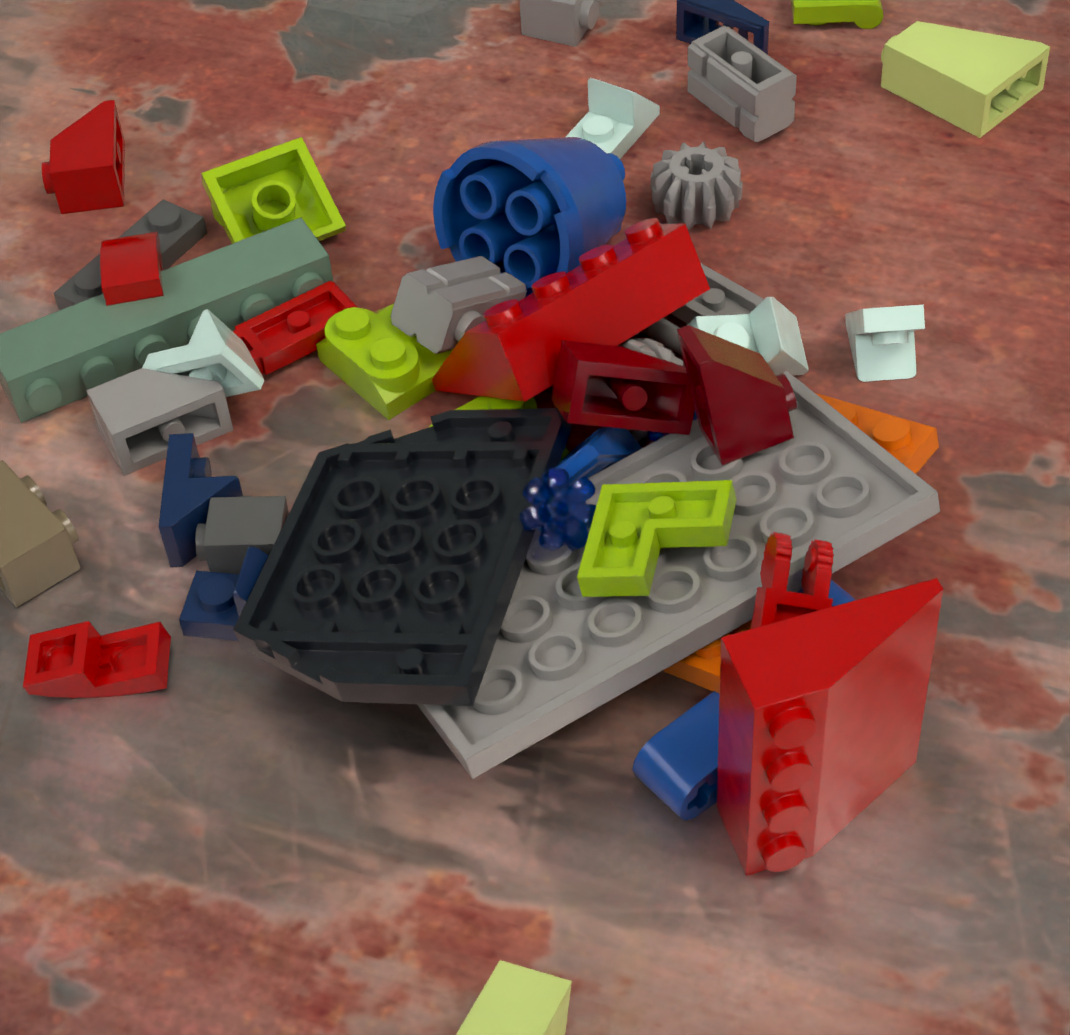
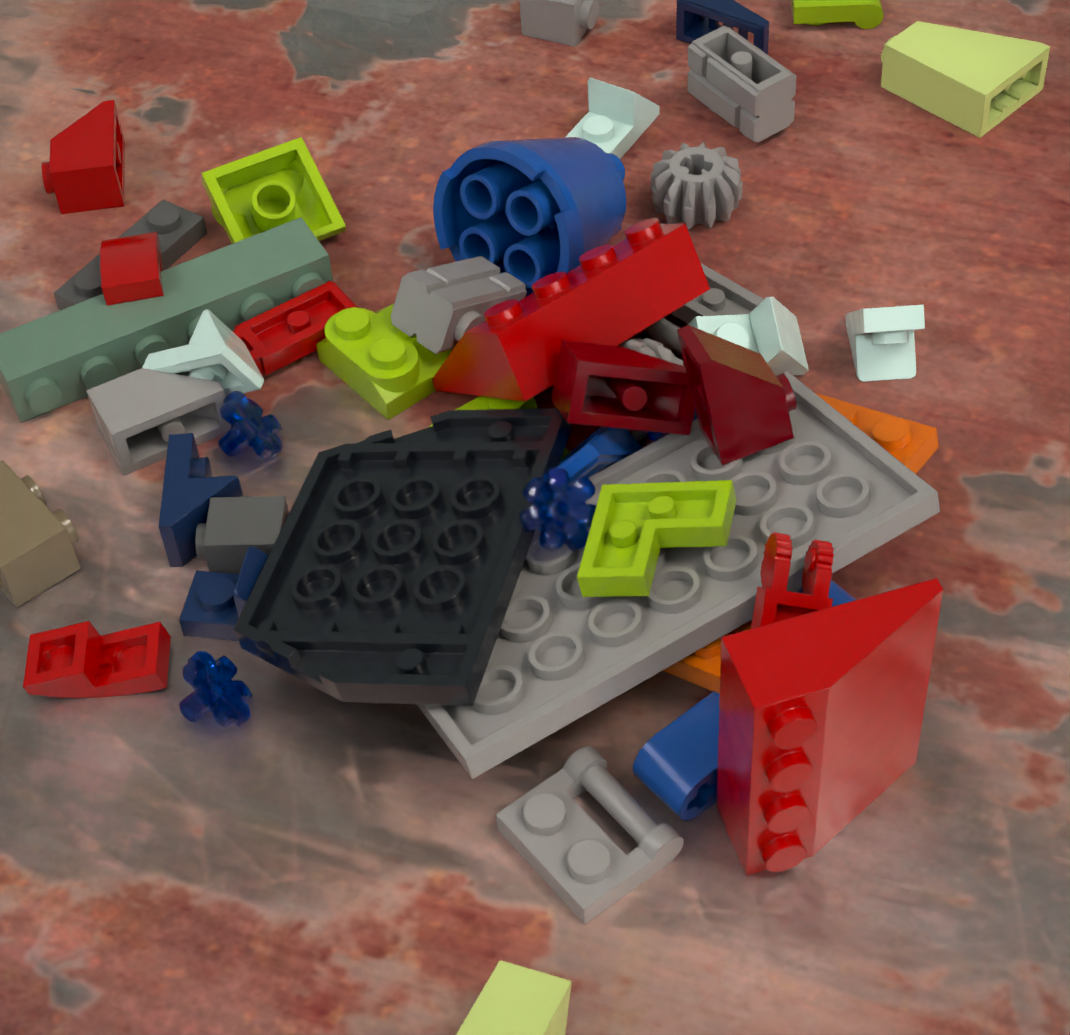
none -> clear blue plant [179,651,253,728]
none -> clear blue plant [218,391,283,458]
none -> light grey plate [496,746,684,924]

